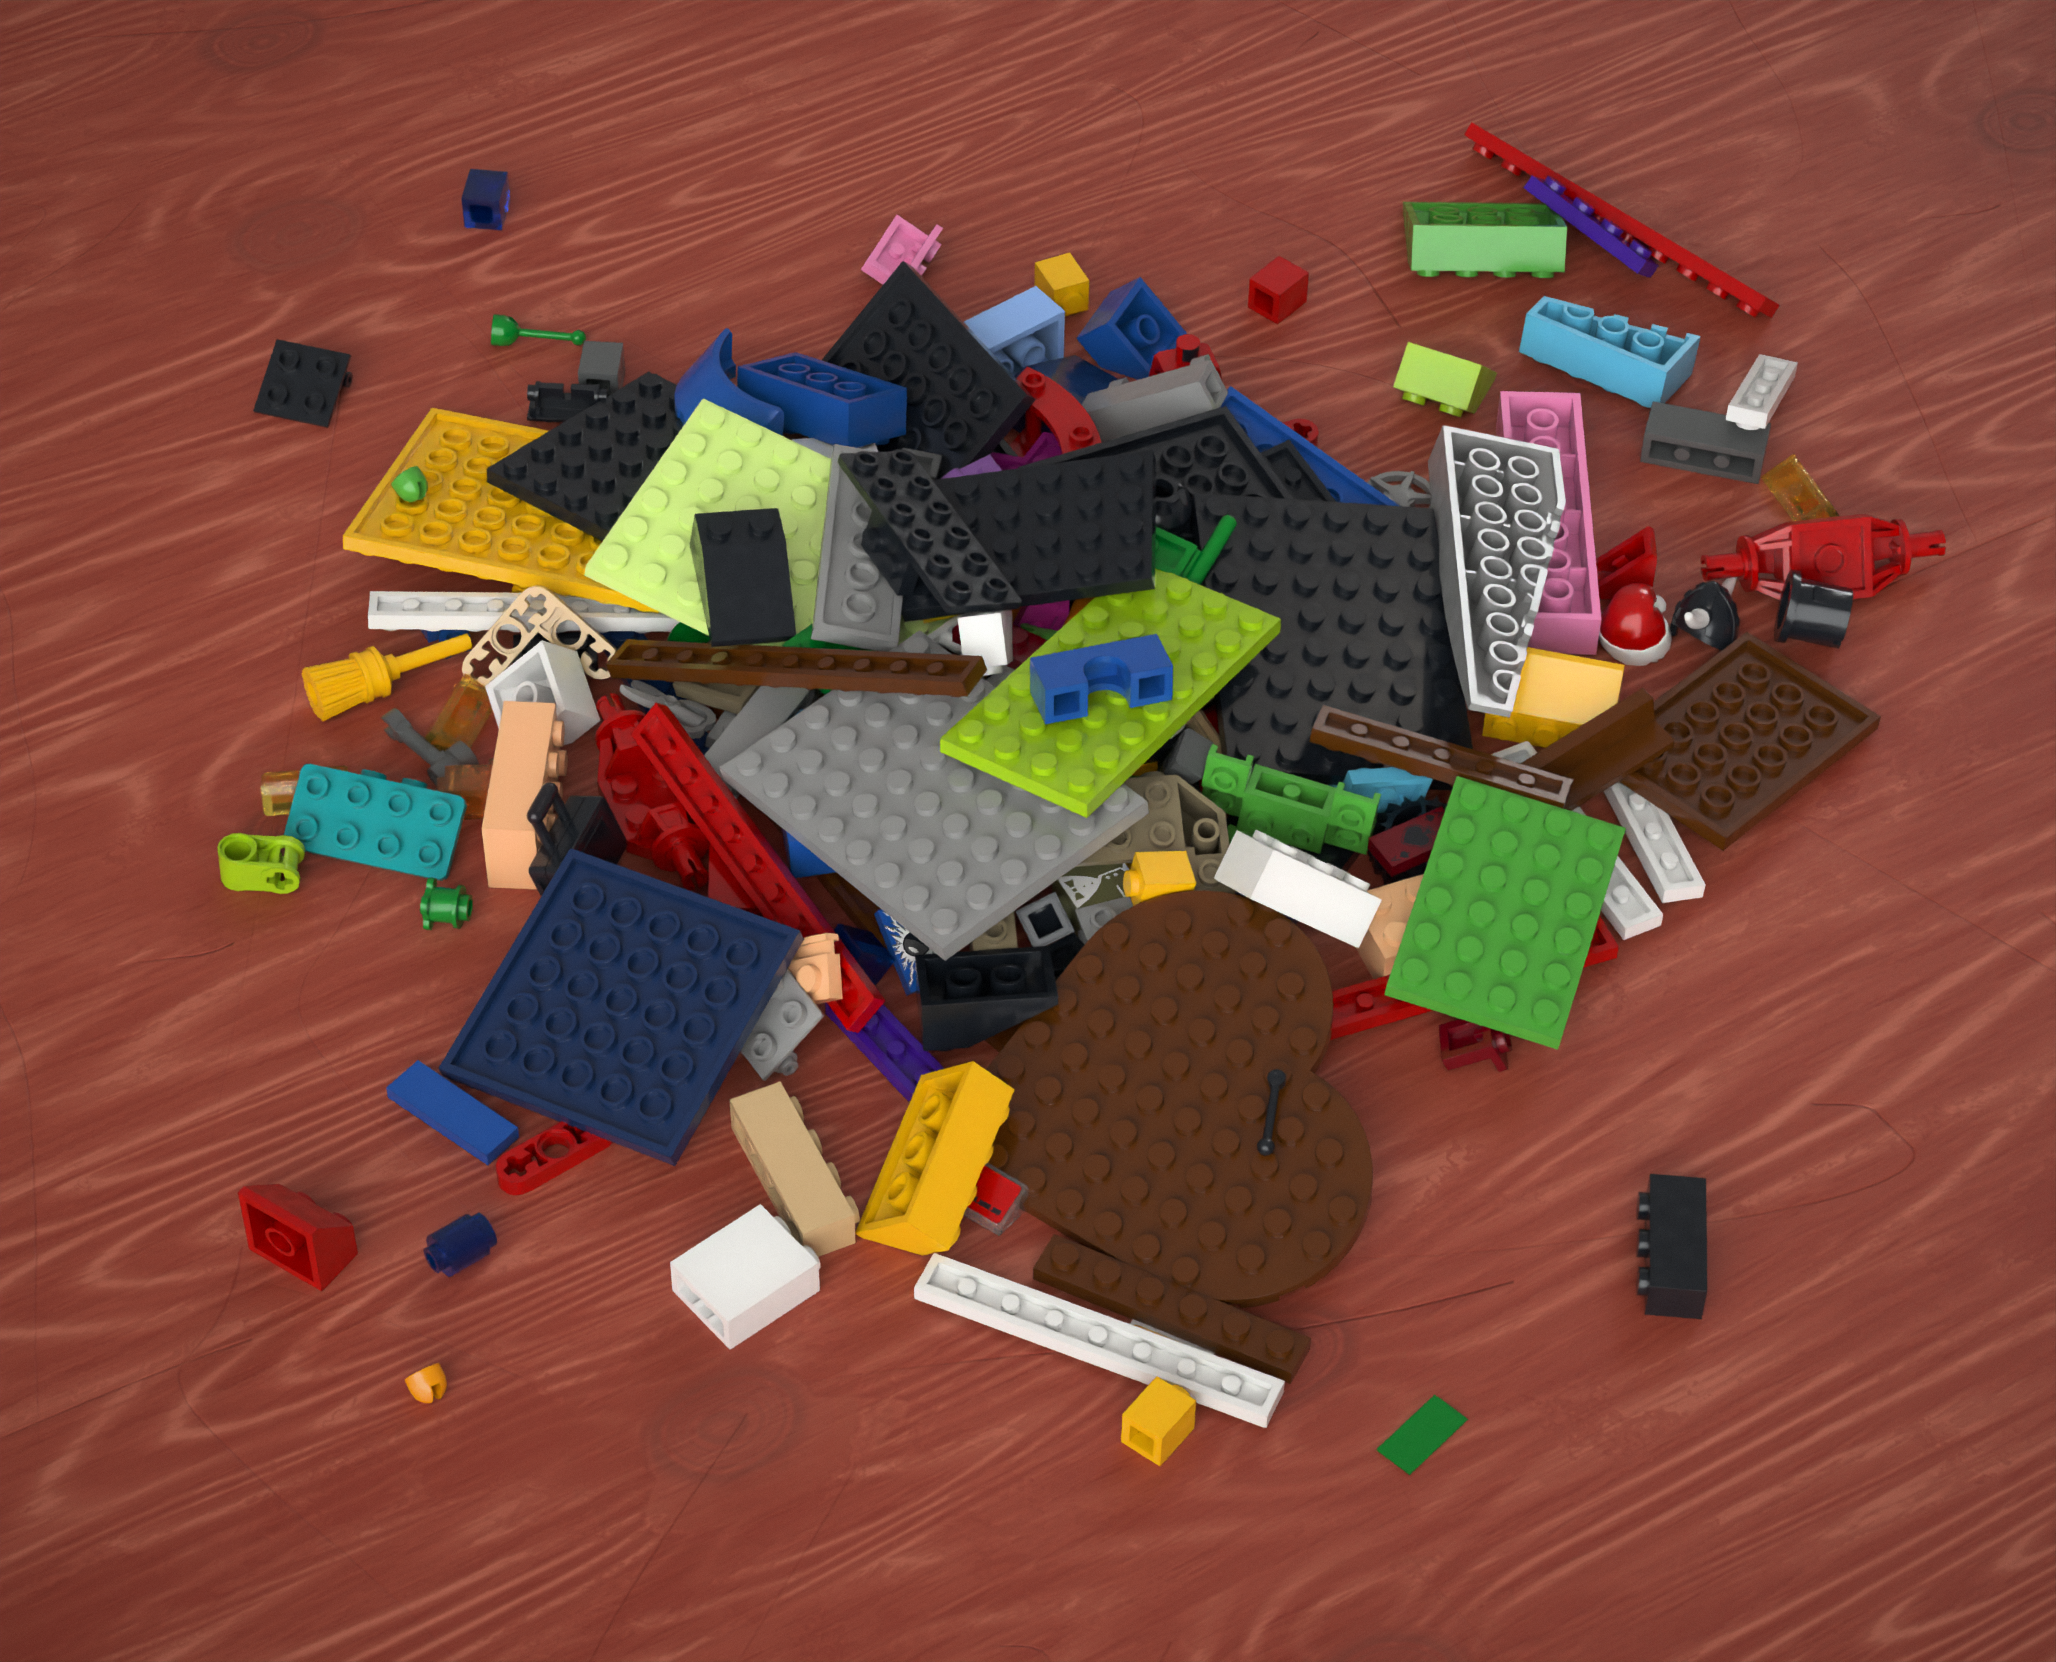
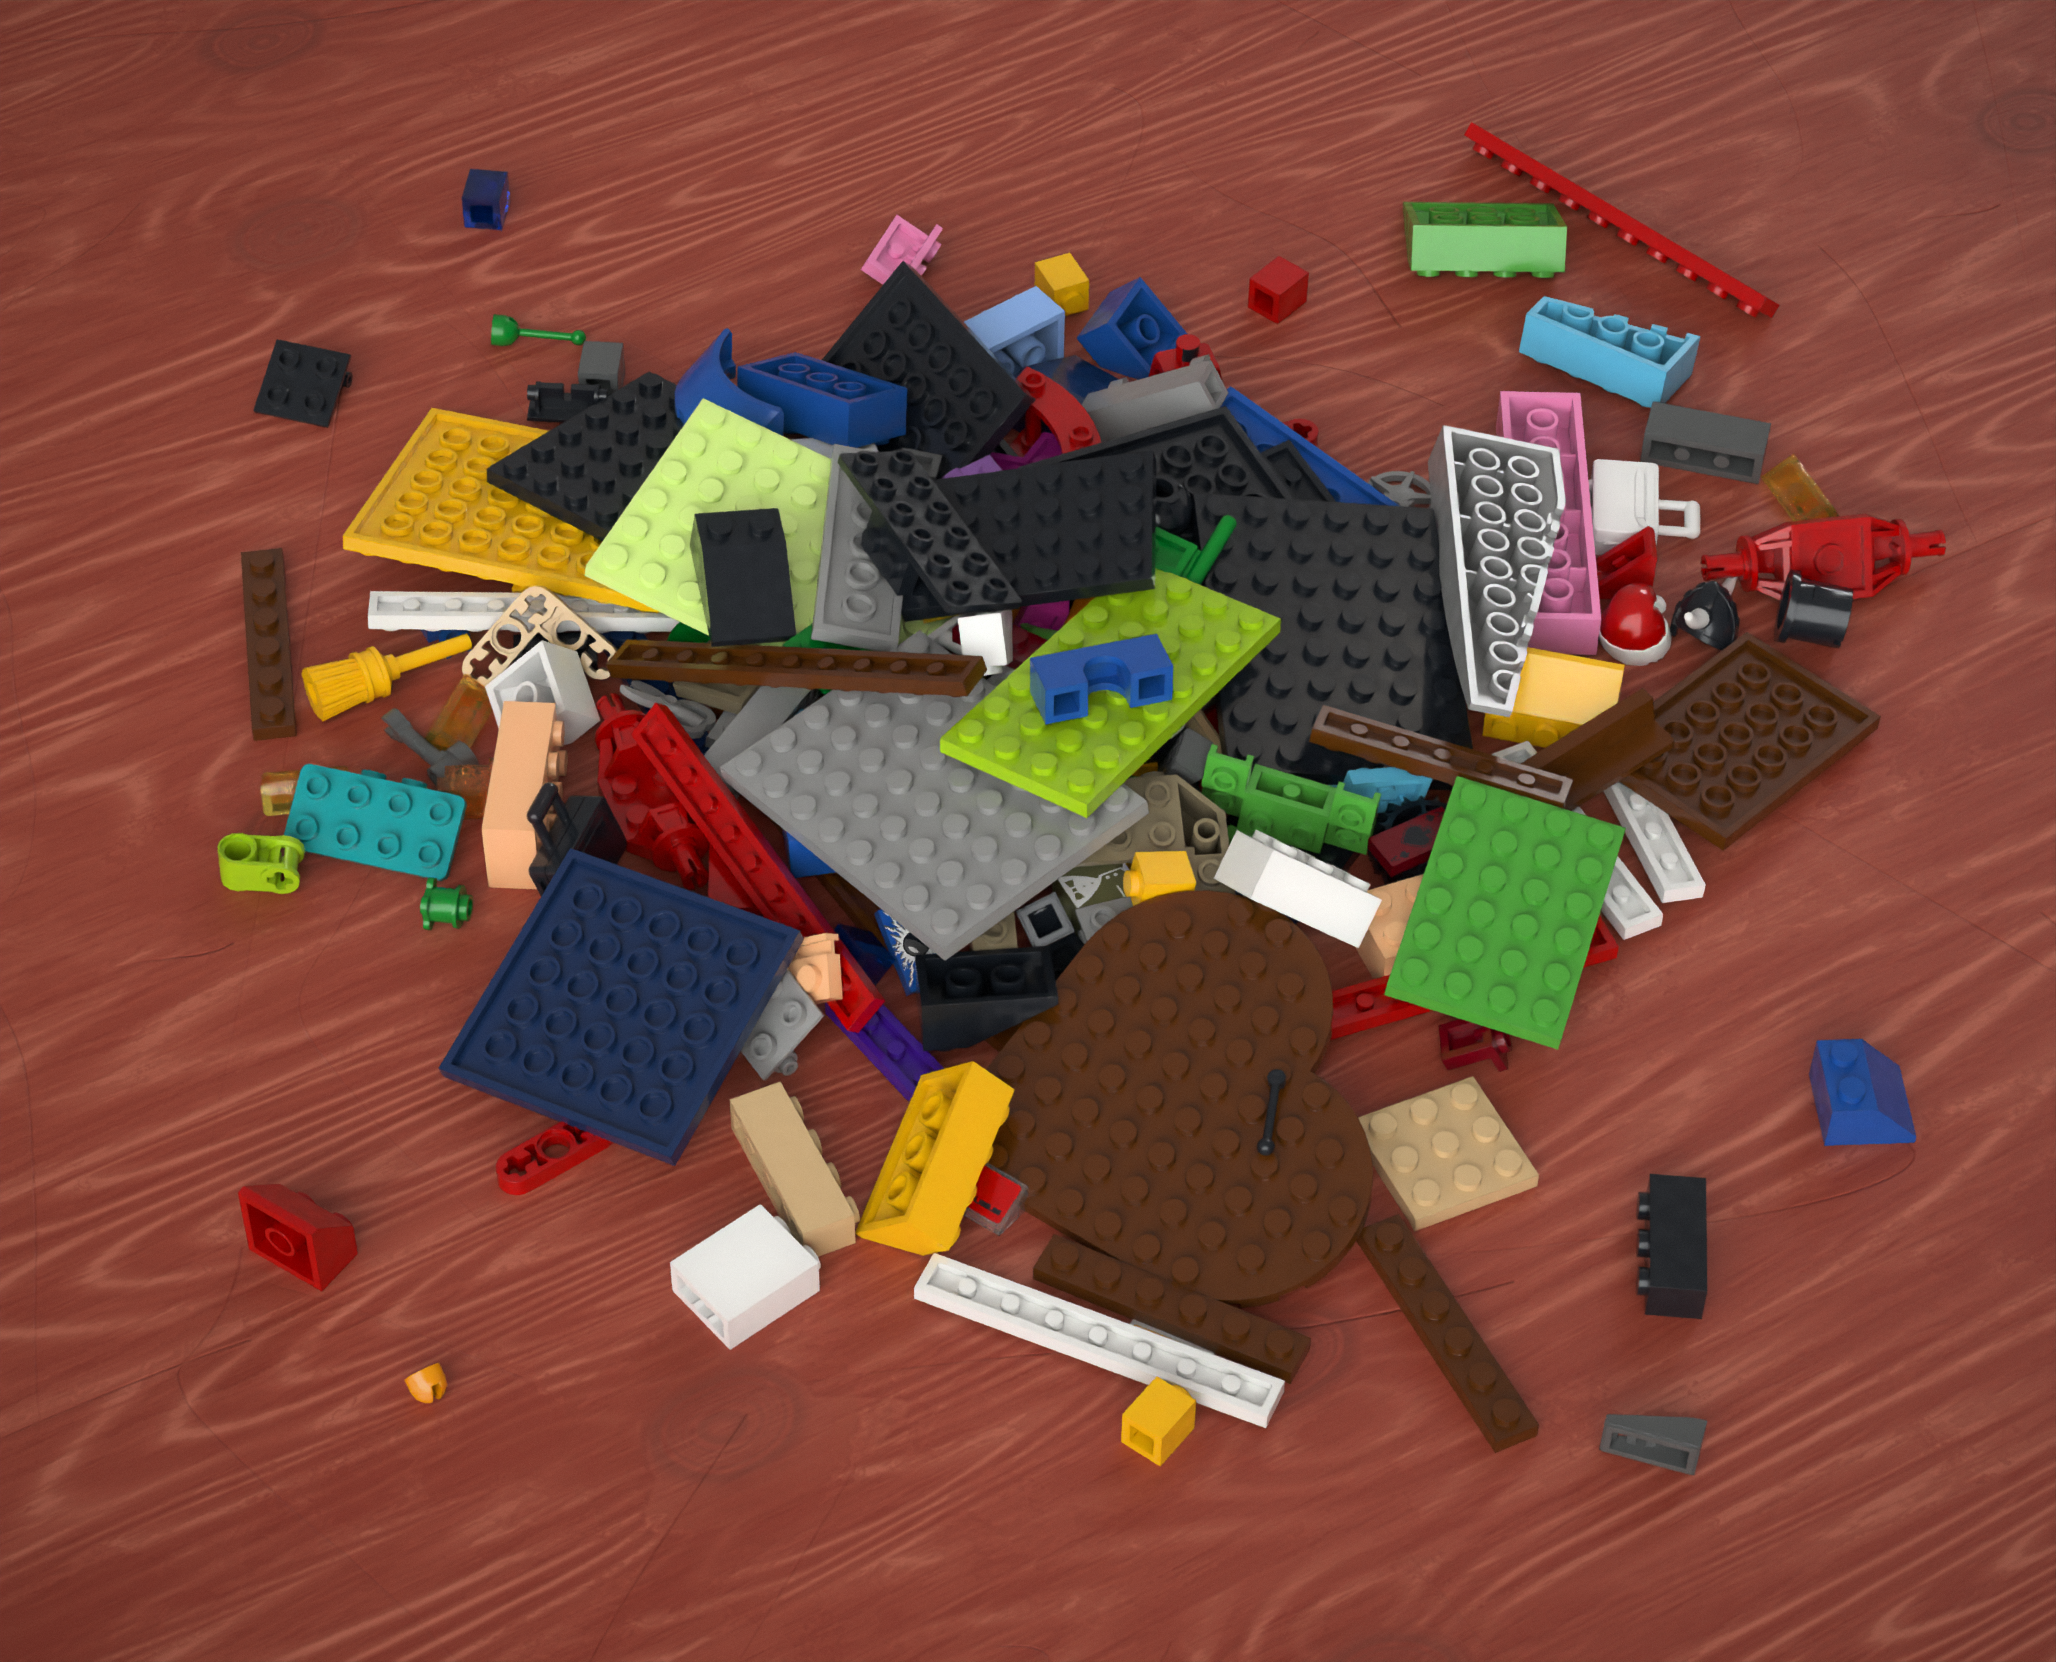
blue tile [386,1060,519,1165] -> none
bright green hinge [391,466,428,502] -> none
clear blue brick [423,1212,497,1277] -> none
green sticker [1376,1395,1468,1475] -> none
lime slope [1393,342,1497,418] -> none
dark purple plate [1523,175,1659,278] -> none
white plate [1726,354,1798,430] -> none
none -> reddish brown plate [241,548,297,741]
none -> reddish brown plate [1356,1214,1539,1453]
none -> tan plate [1358,1076,1539,1231]
none -> white piece [1588,459,1701,555]
none -> dark grey slope [1599,1414,1707,1475]
none -> blue slope [1809,1039,1916,1146]

